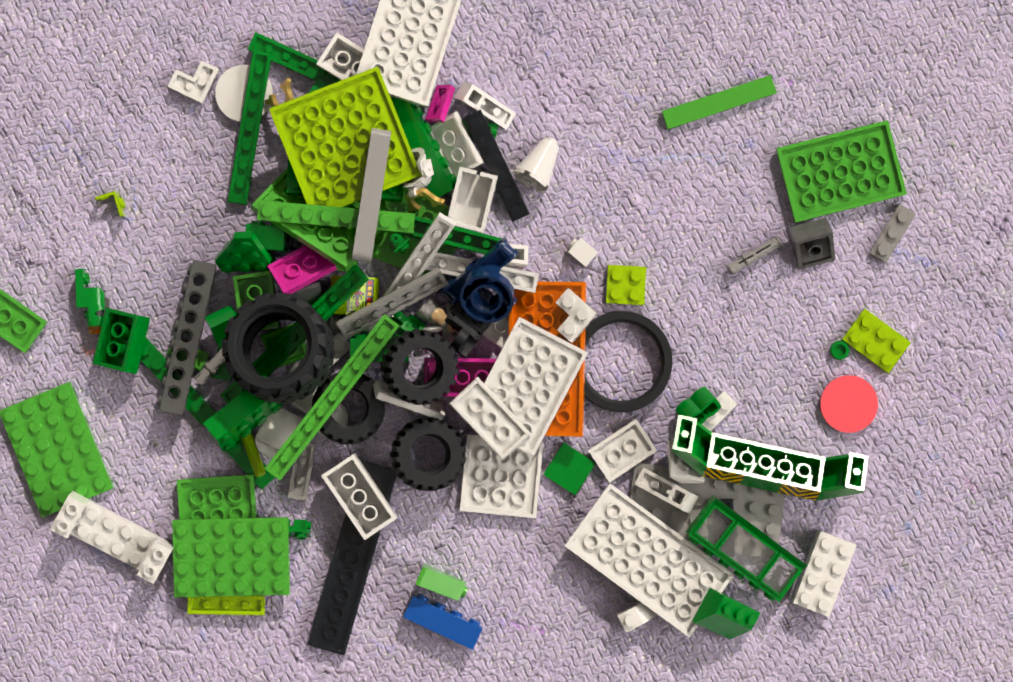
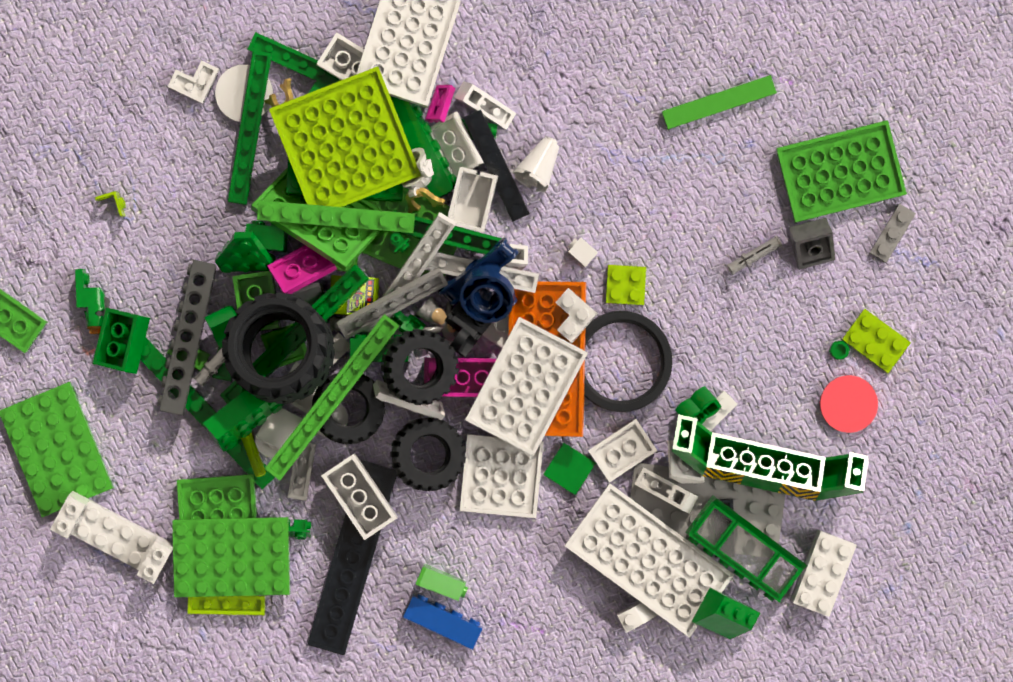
light grey beam [351,128,391,263] -> none
white tile [449,377,531,460] -> none

